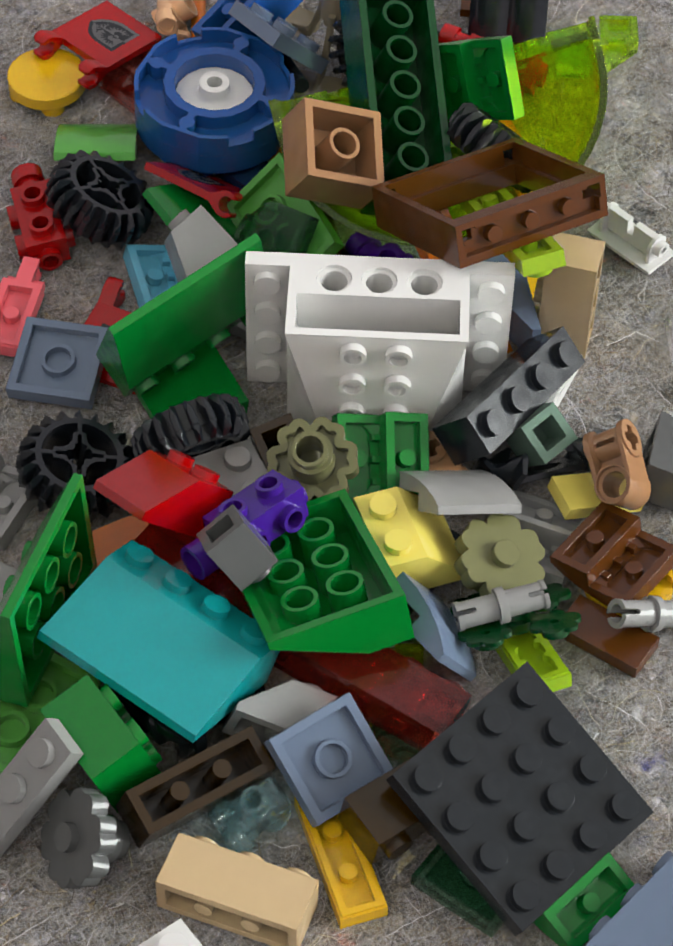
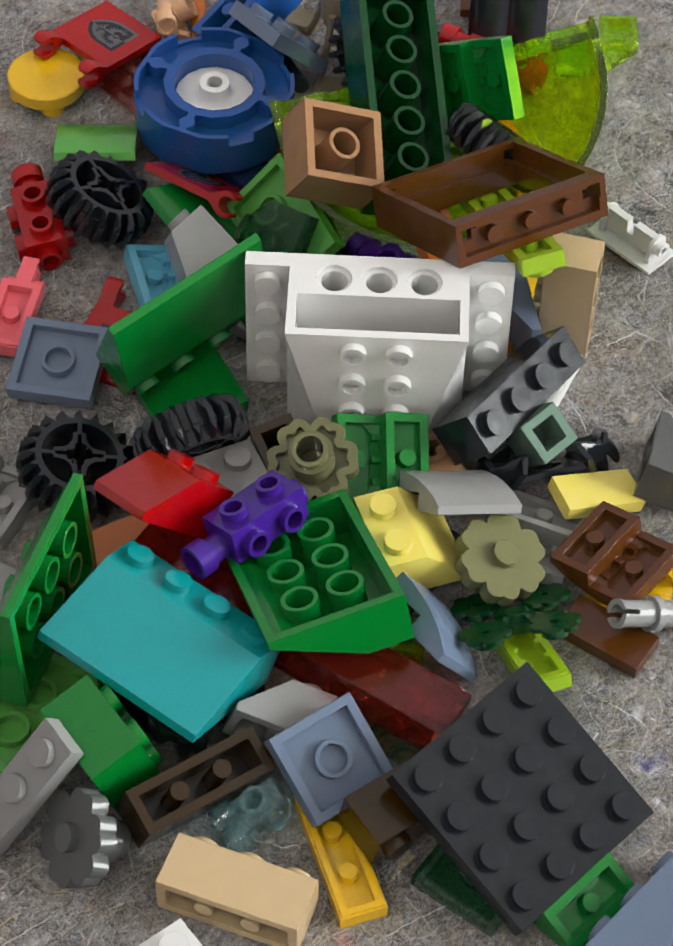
dark grey brick [196,504,278,592] -> none
light grey pin [452,579,551,632] -> none
medium nougat piece [582,419,651,510] -> none

